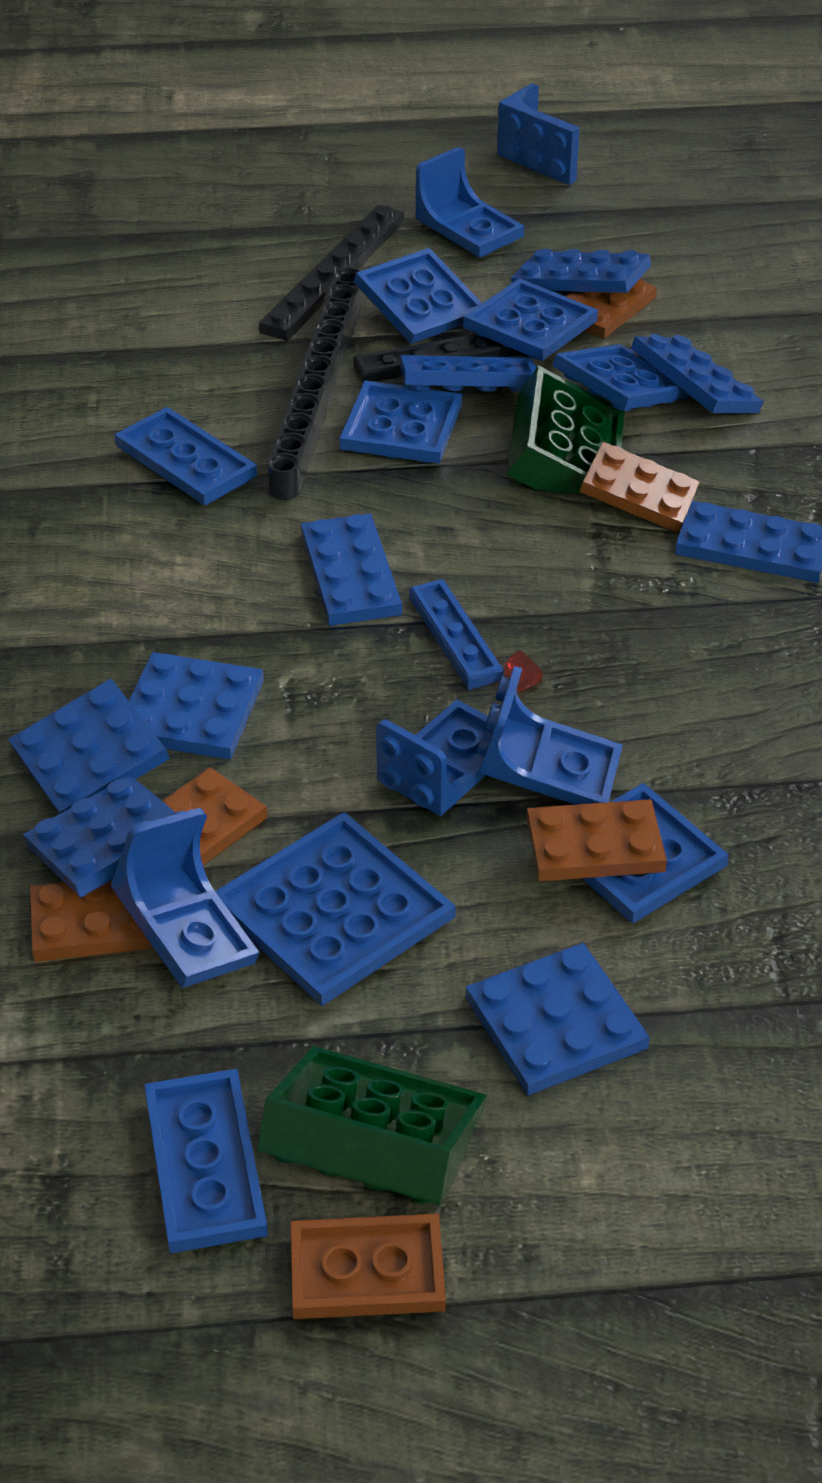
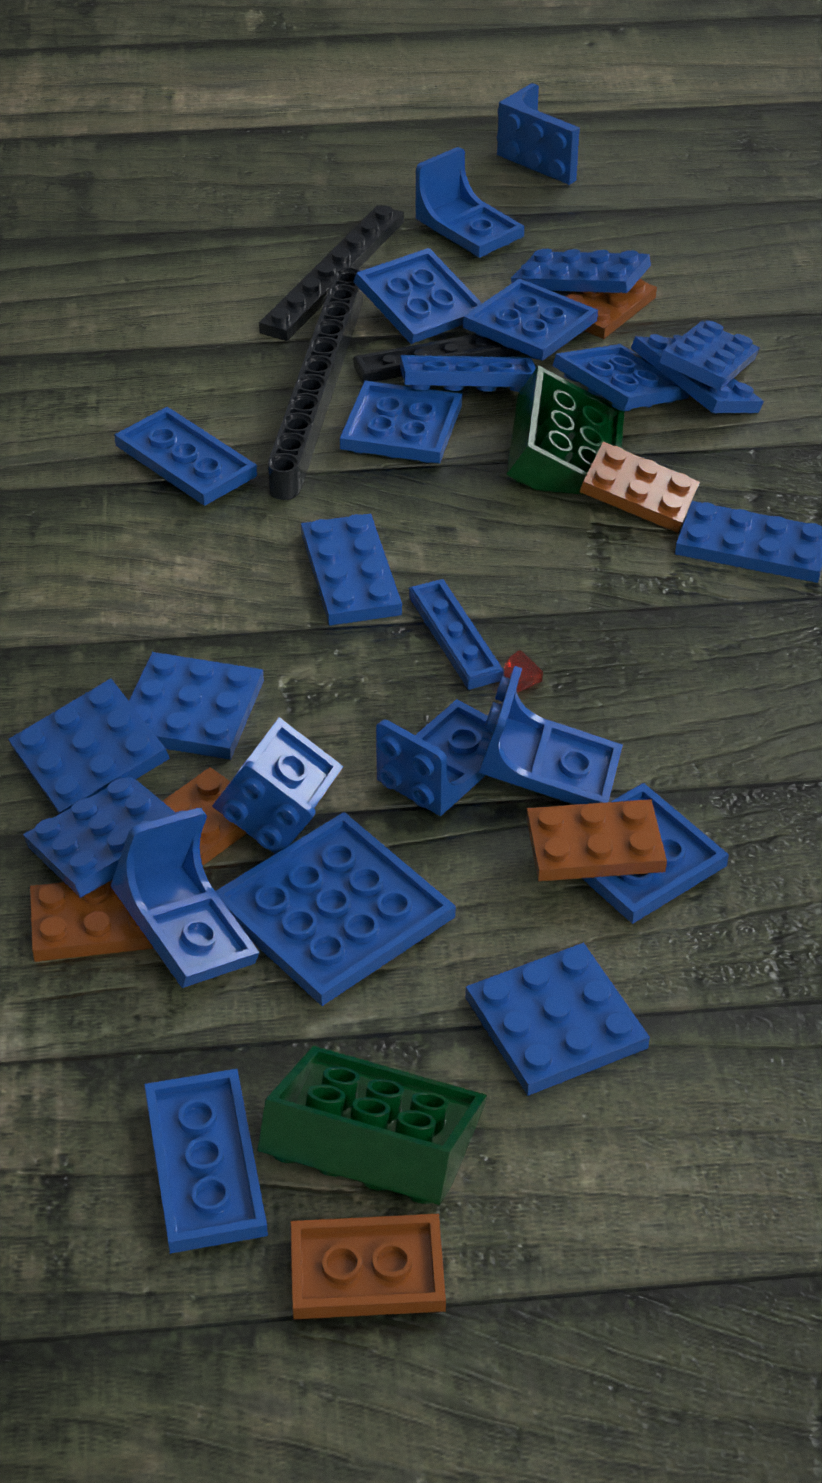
none -> blue bracket [212,717,343,854]
none -> blue plate [659,320,760,391]

